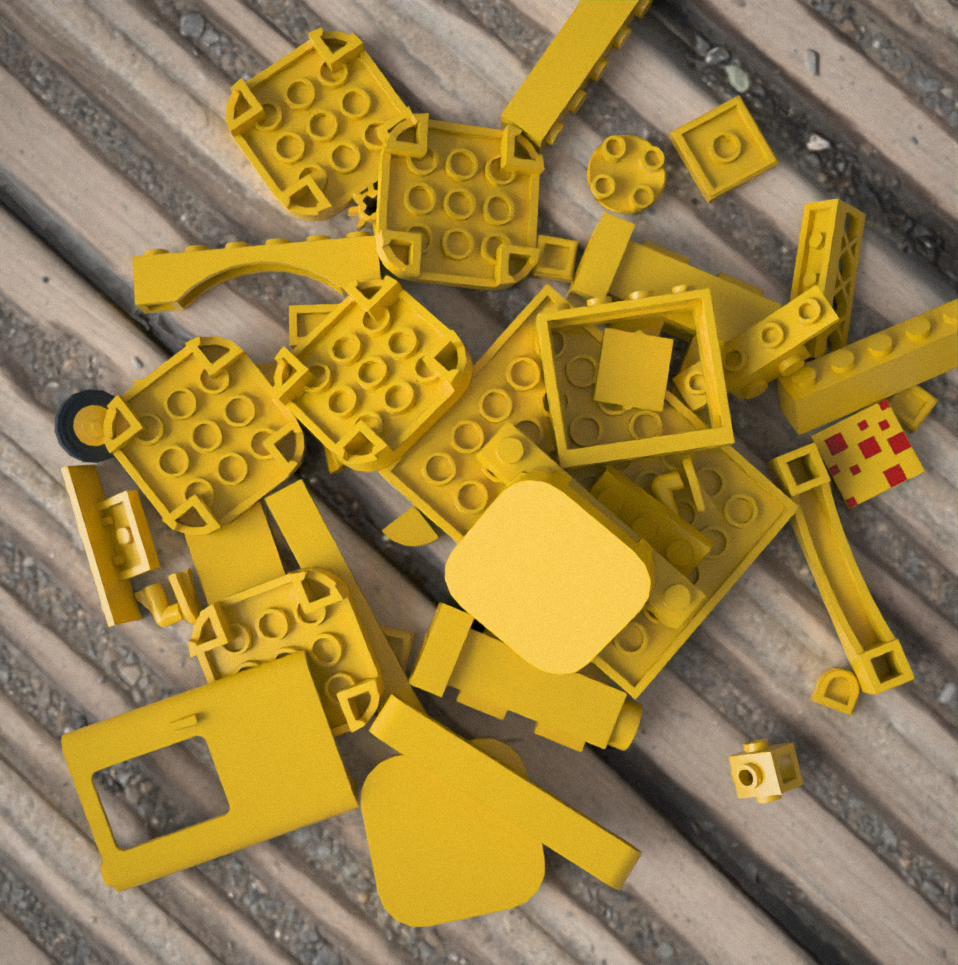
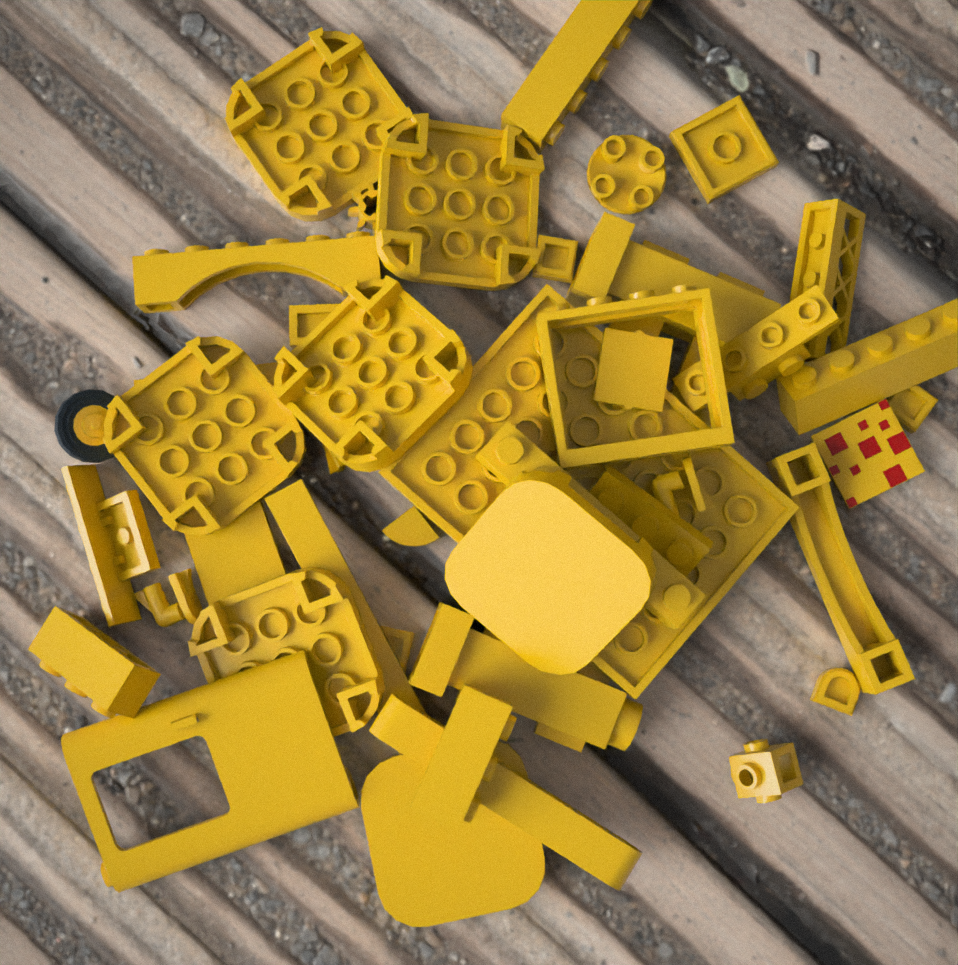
none -> yellow brick [28,606,161,719]
none -> yellow brick [409,683,517,832]

